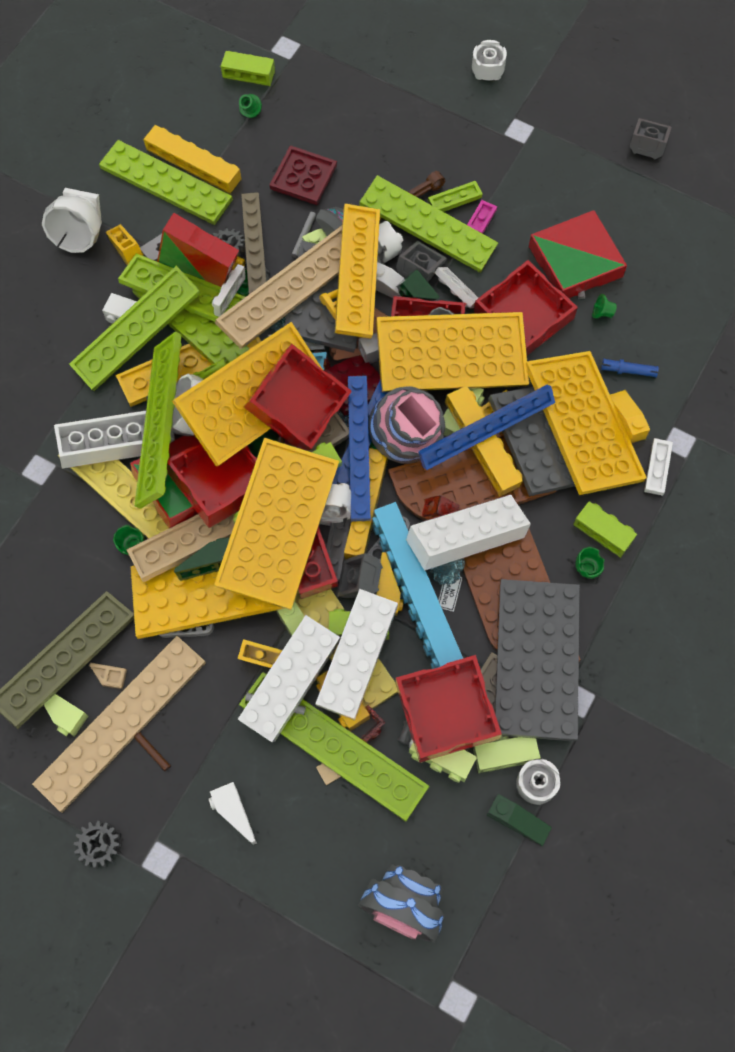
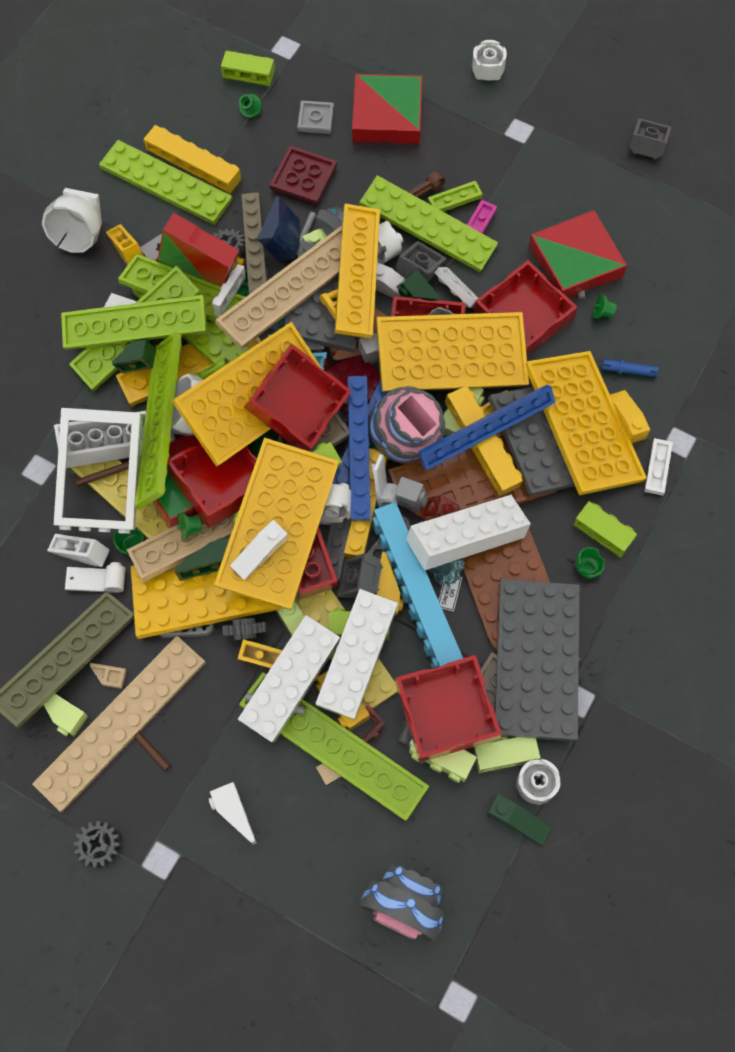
none -> white slope [47,534,109,567]
none -> white window [54,408,142,534]
none -> lime plate [61,295,207,350]
none -> white door [65,562,126,593]
none -> reddish brown bar [75,461,129,487]
none -> dark green slope [112,340,156,373]
none -> green piece [177,513,202,540]
none -> dark grey gear [222,618,266,640]
none -> white slope [230,520,288,581]
none -> dark blue slope [257,196,300,261]
none -> light grey tile [297,101,334,134]
none -> red tile [352,74,422,144]
none -> white door [372,454,398,508]
none -> light grey brick [394,477,428,513]

